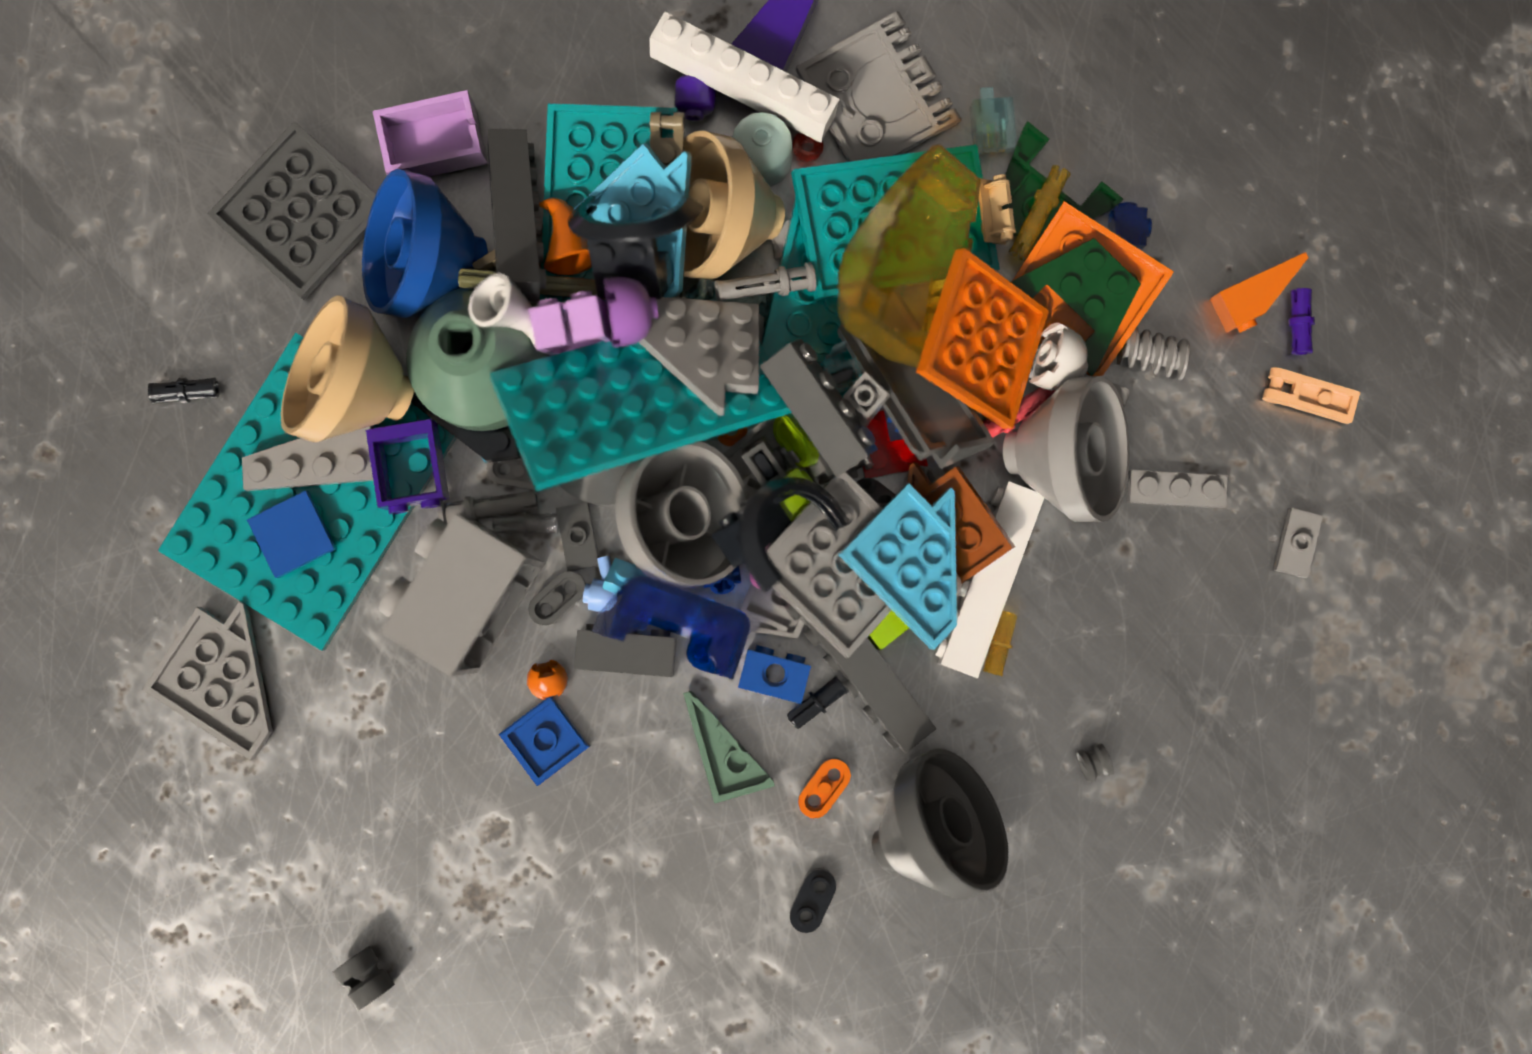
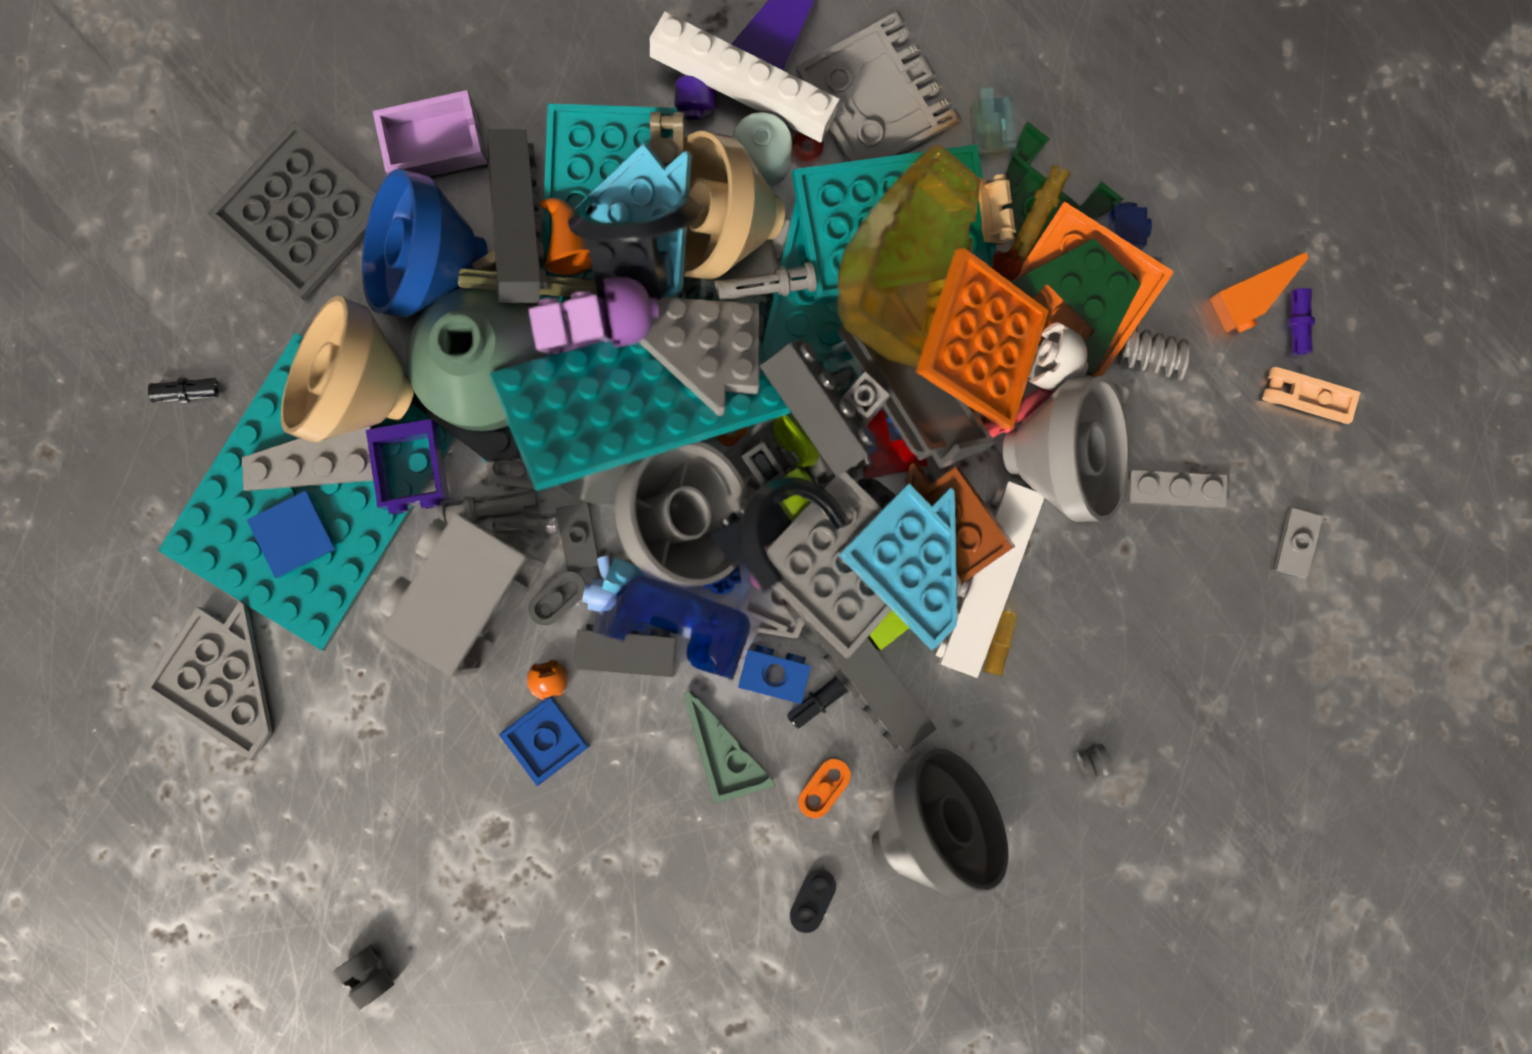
white hat [468,273,536,348] -> none
none -> clear red plate [992,248,1022,281]

